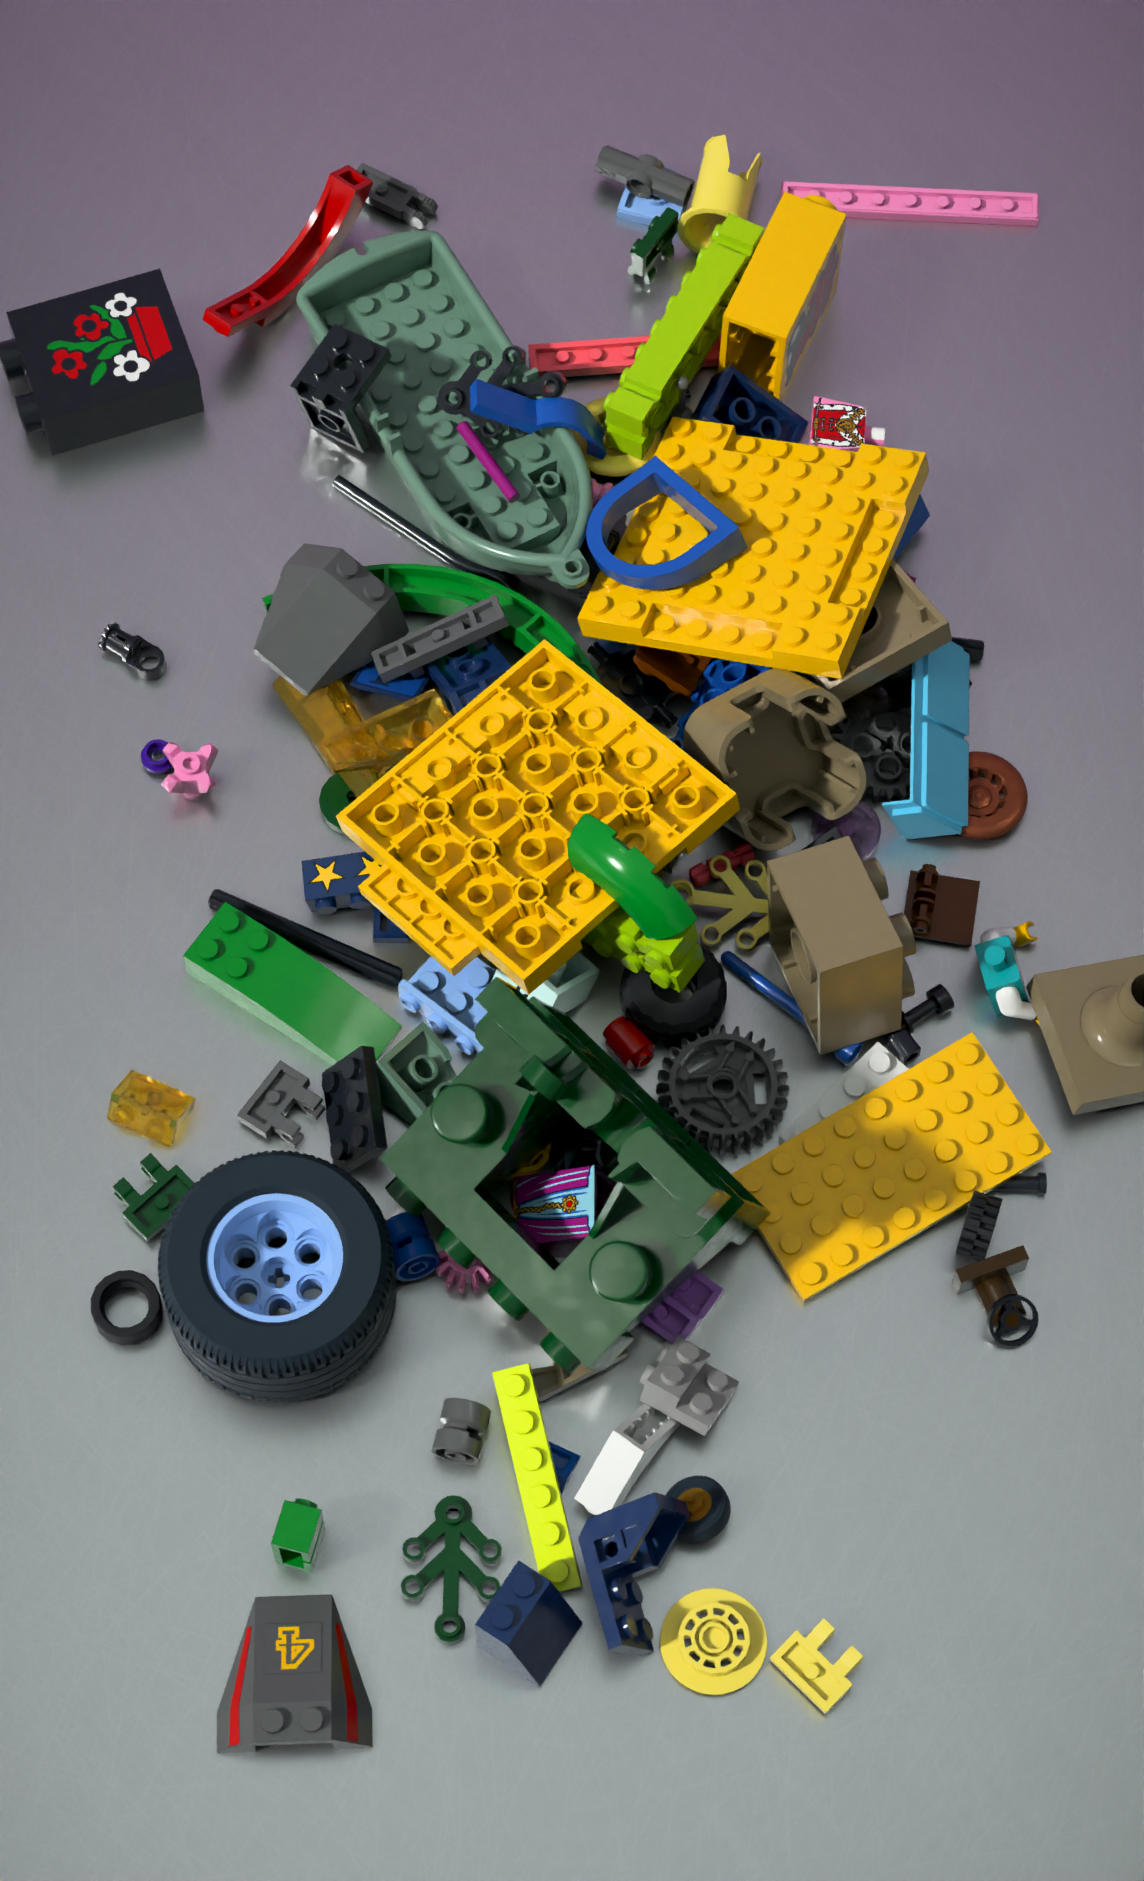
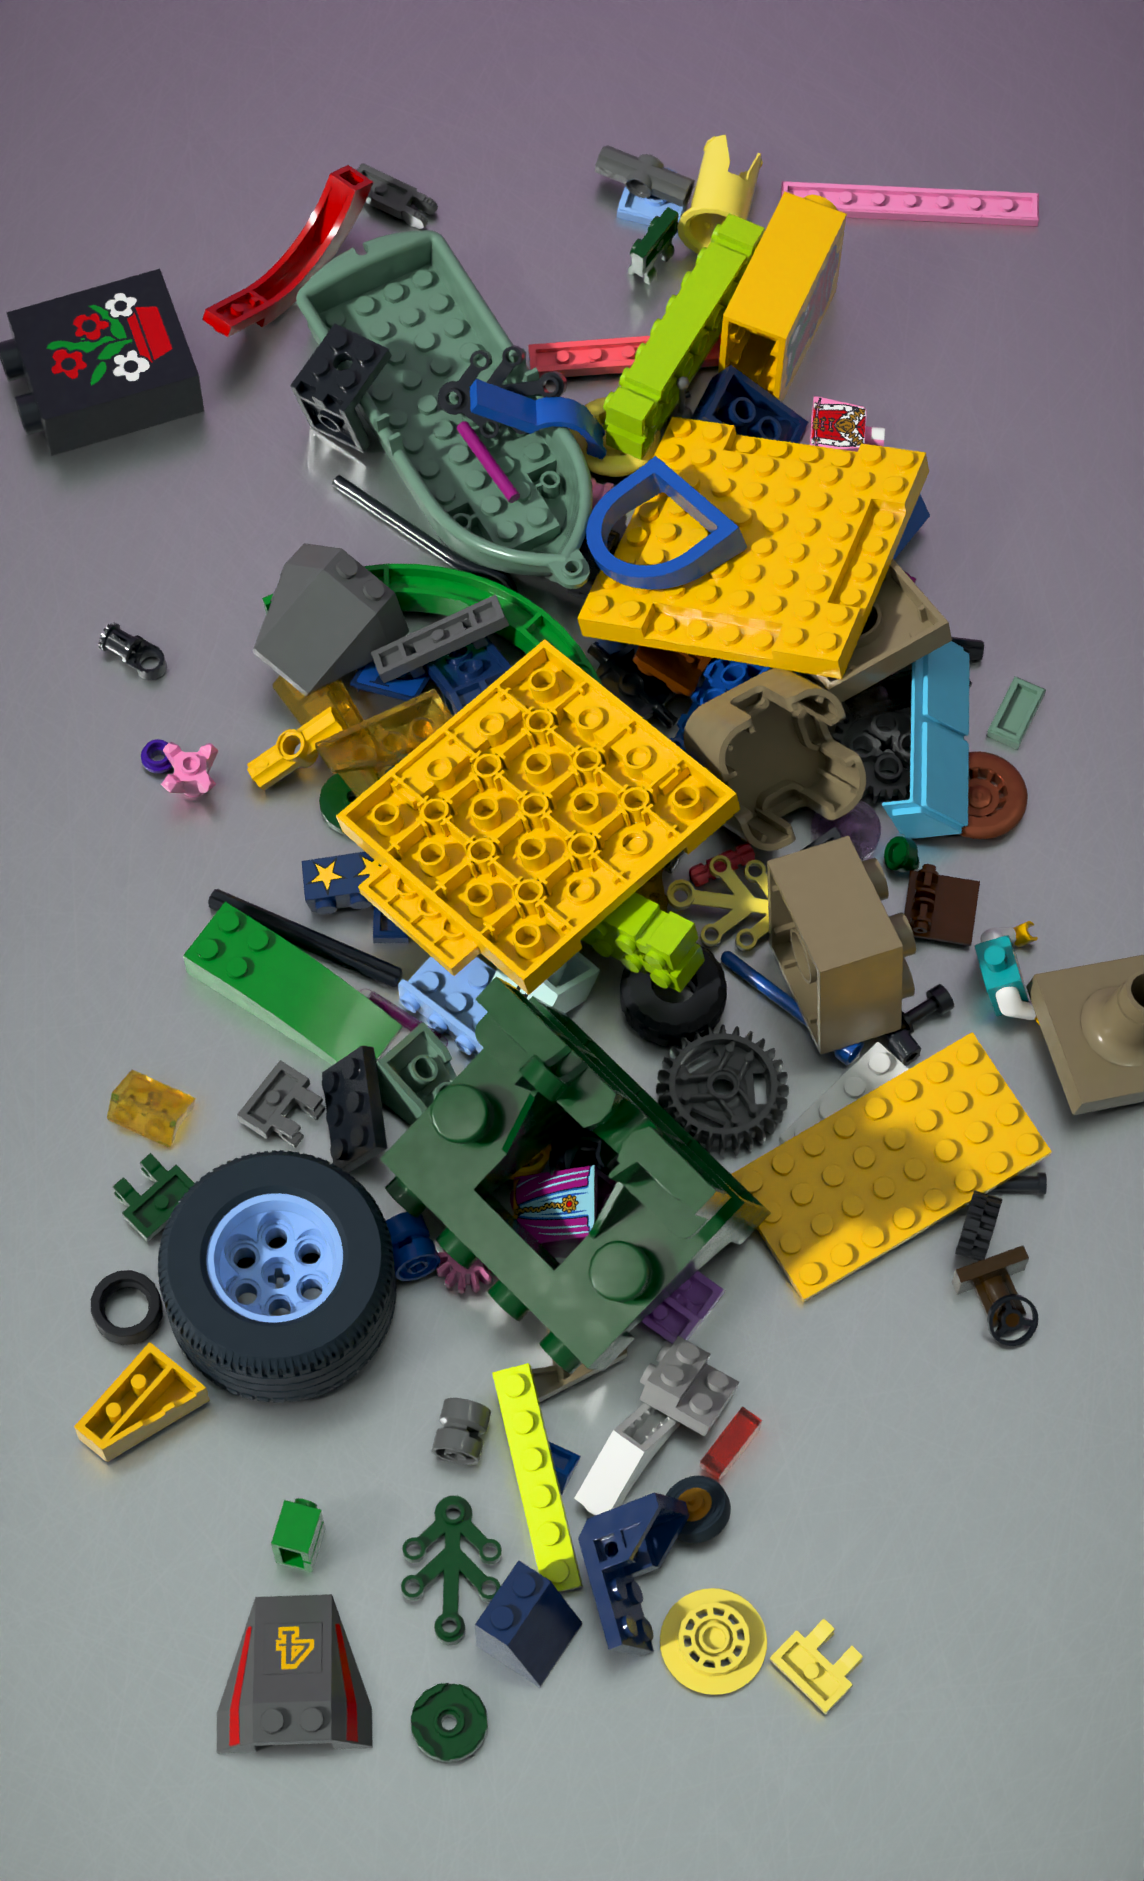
green brick [568,813,698,940] -> none
red brick [603,1016,655,1069] -> none
none -> yellow wedge [74,1342,210,1462]
none -> yellow piece [247,706,348,791]
none -> magenta piece [360,989,448,1046]
none -> dark green plate [411,1683,488,1762]
none -> clear red piece [699,1406,762,1481]
none -> dark green tile [884,836,920,872]
none -> sand green tile [986,676,1046,750]

